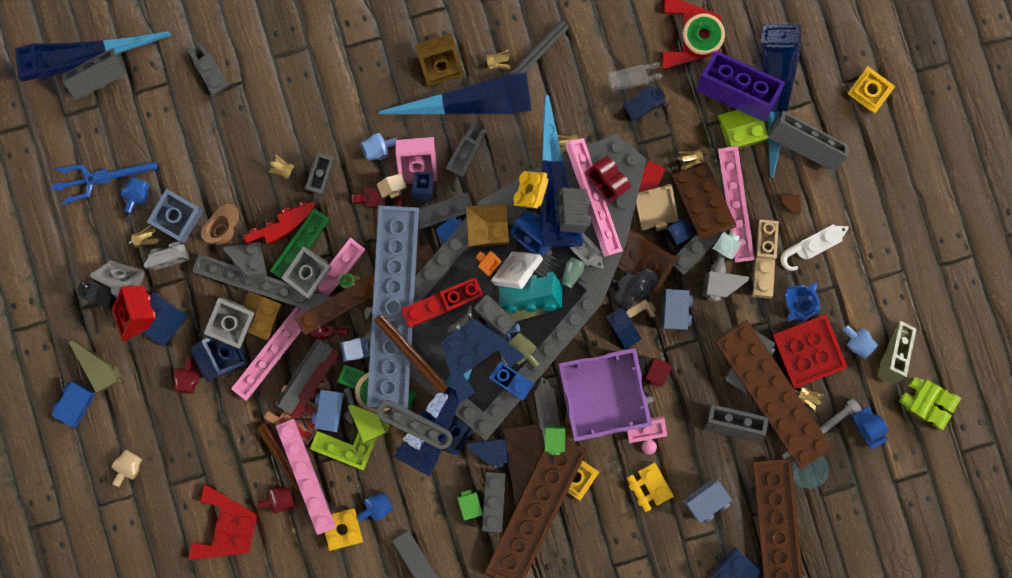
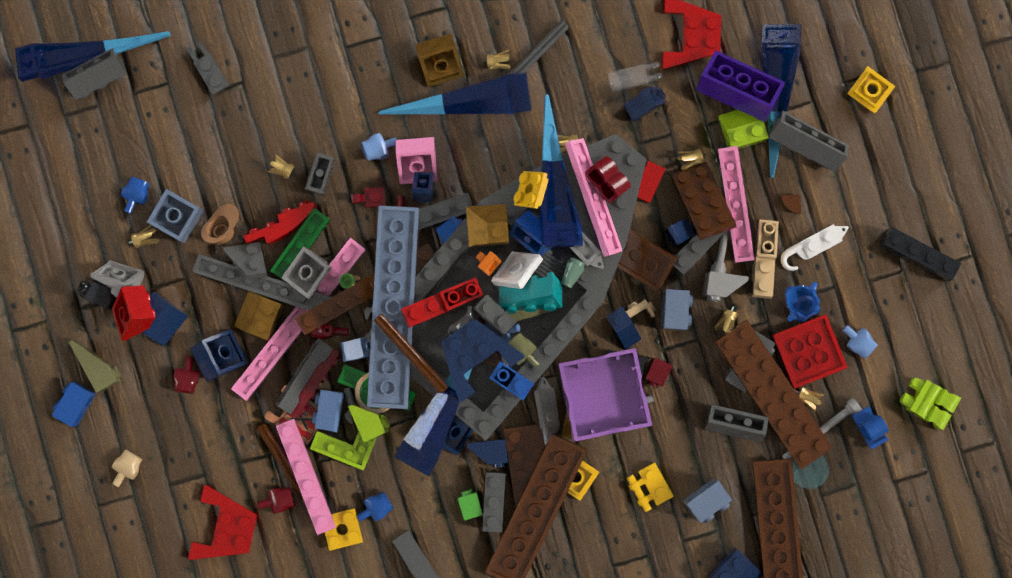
blue piece [49,162,158,205] -> none
light grey slope [144,242,190,271] -> none
light grey slope [204,297,255,349] -> none
tan plate [377,174,407,199] -> none
dark grey plate [377,400,452,449] -> none
dark grey hinge [446,123,486,178] -> none
bright green brick [545,425,565,455] -> none
dark grey brick [558,187,591,234] -> none
black piece [609,269,658,309] -> none
bright pink plate [627,416,667,455] -> none
tan piece [636,184,679,231] -> none
green wheel [683,13,725,55] -> none
light aqua brick [713,231,742,259] -> none
olive slope [877,321,917,385] -> none
none -> pearl gold piece [714,306,738,334]
none -> black brick [879,227,961,282]

